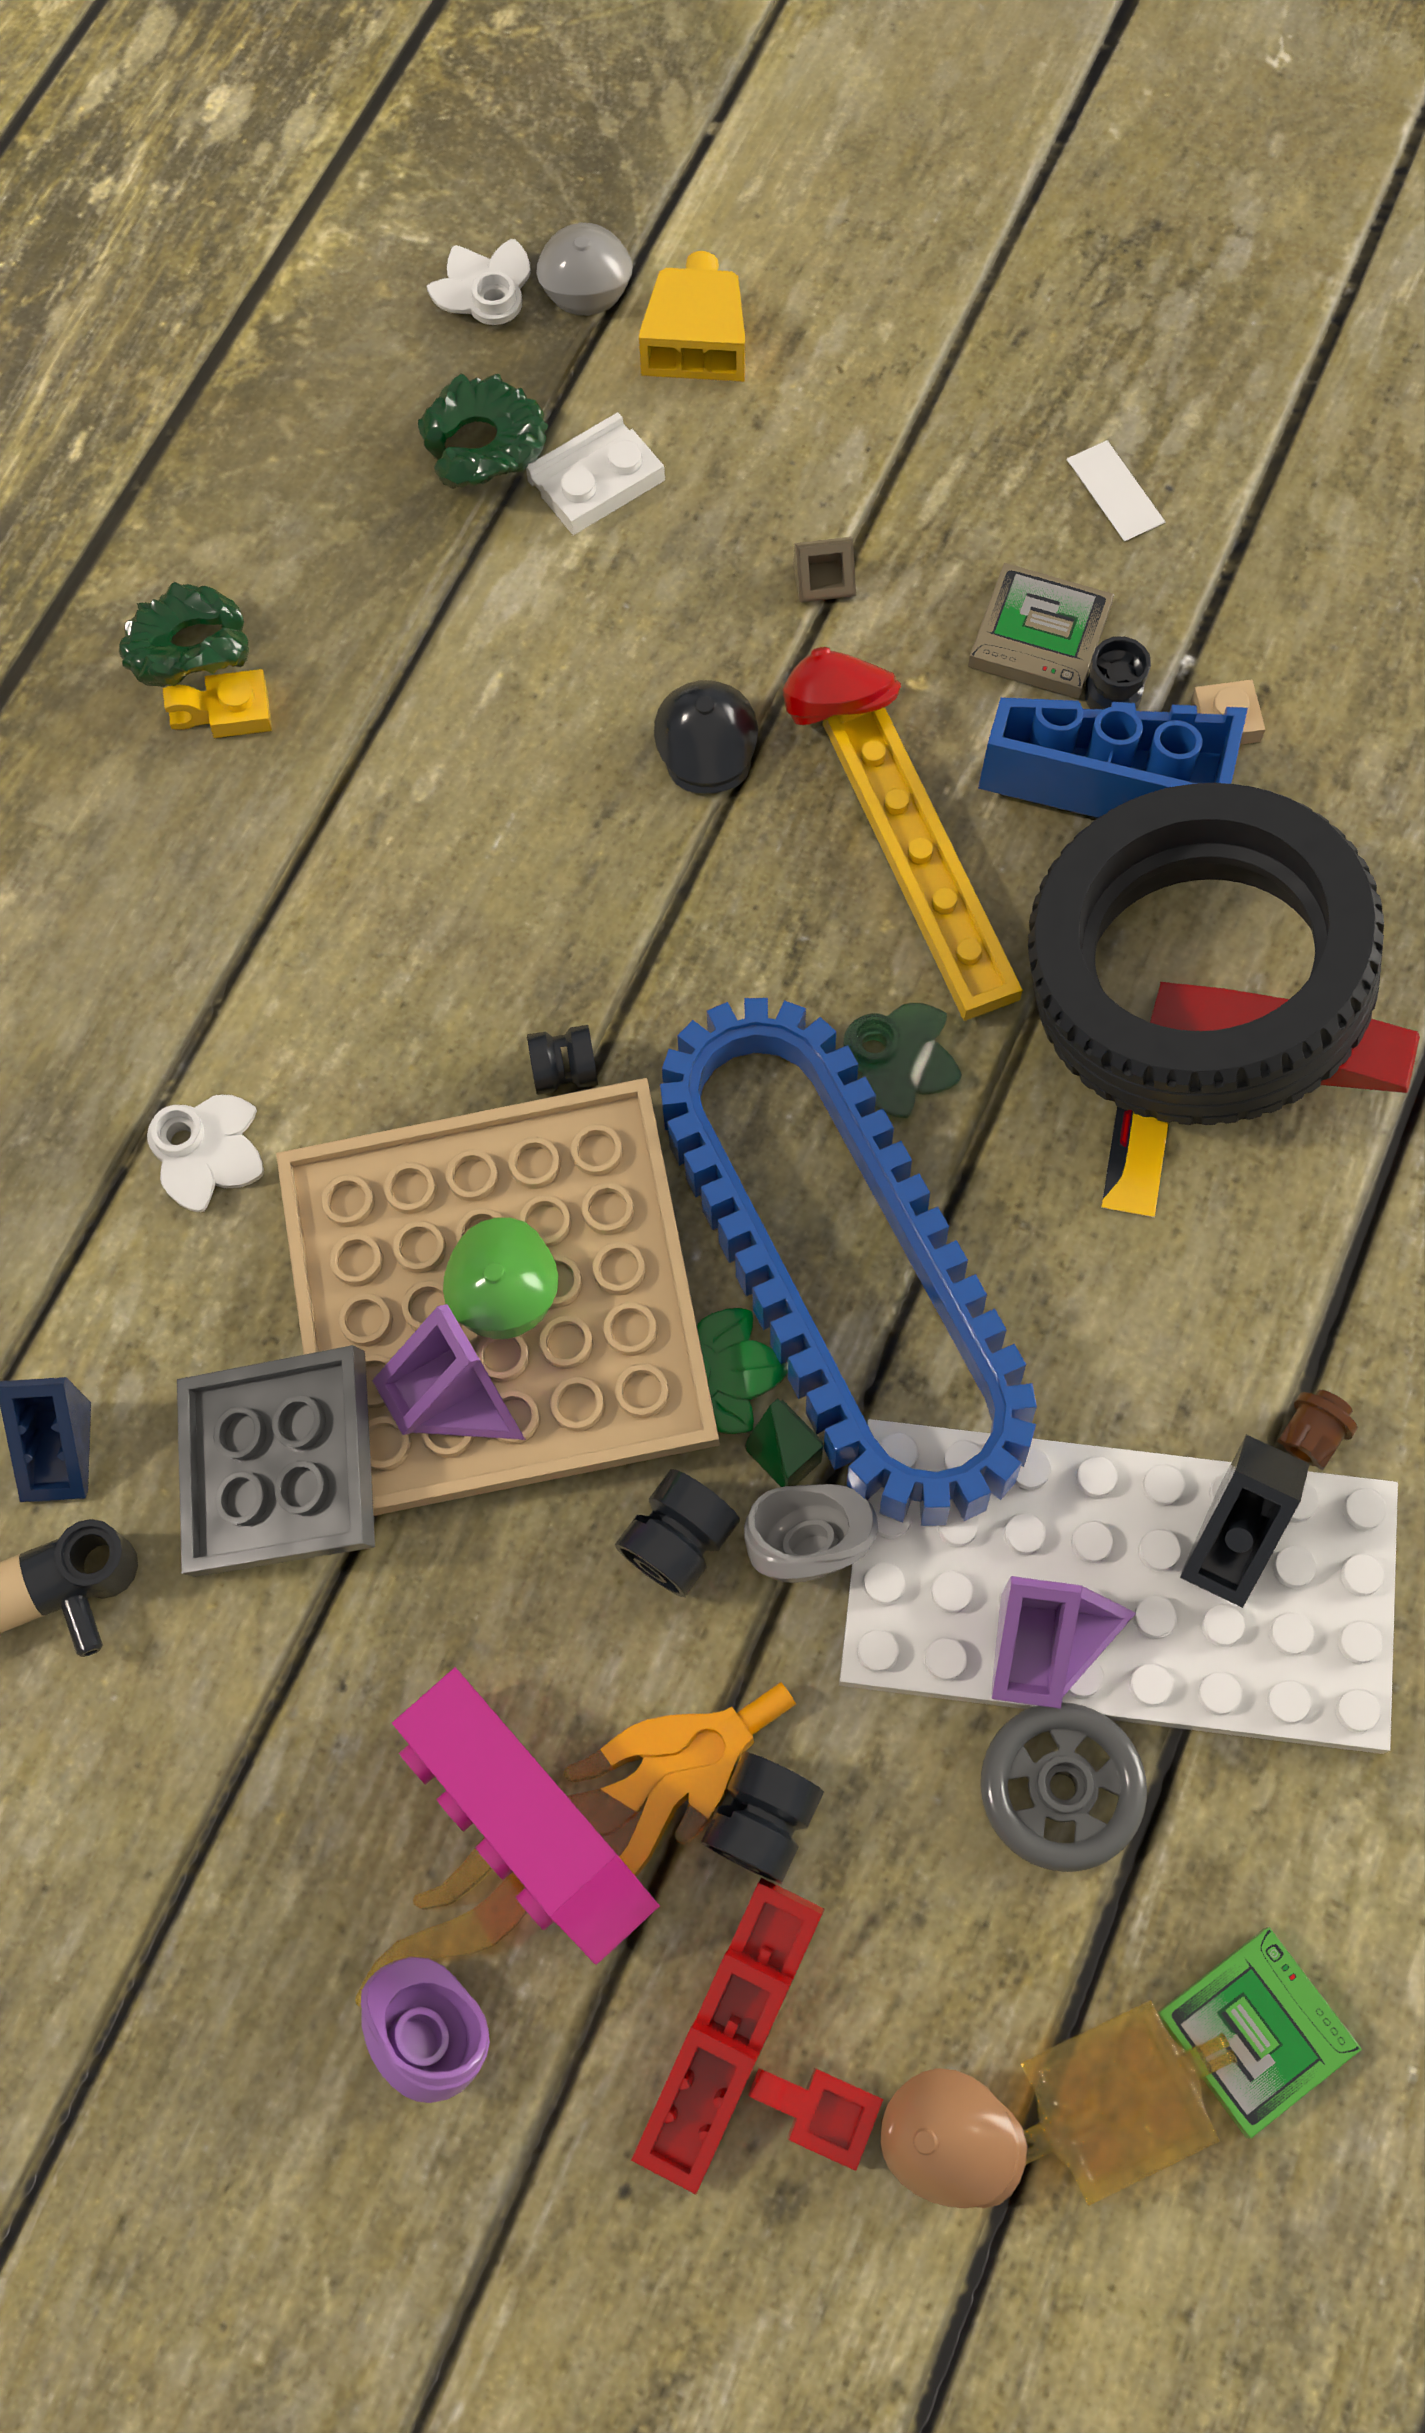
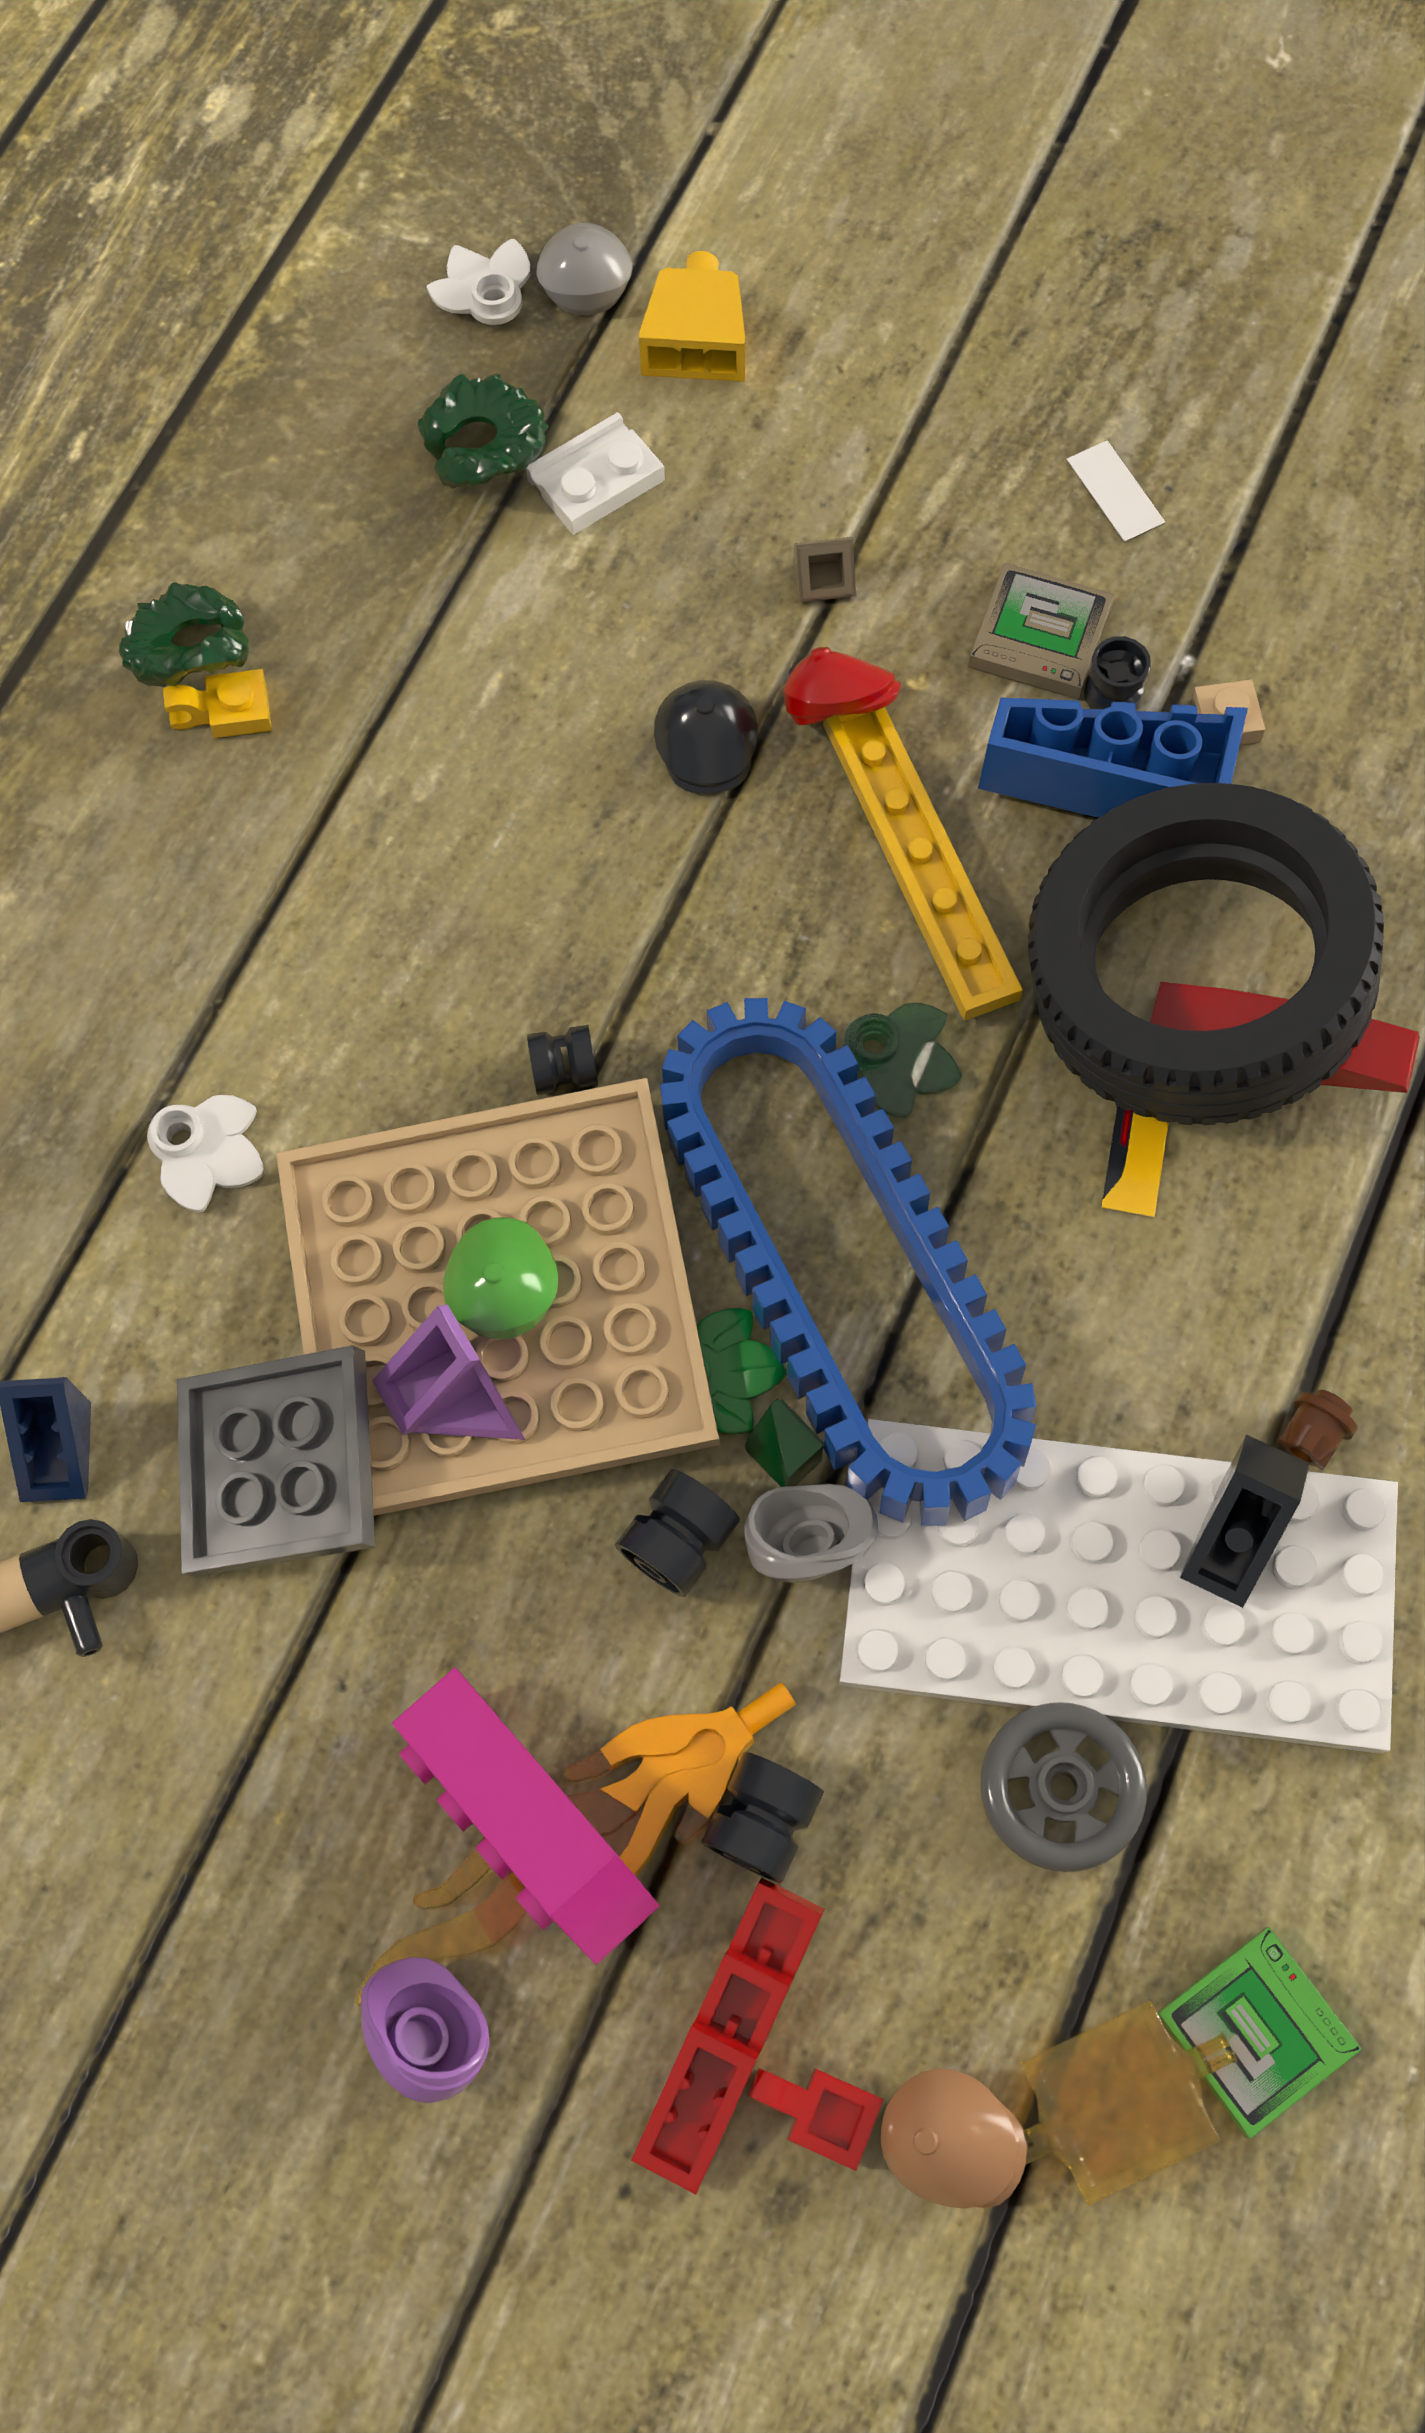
medium lavender slope [992,1576,1136,1709] -> none

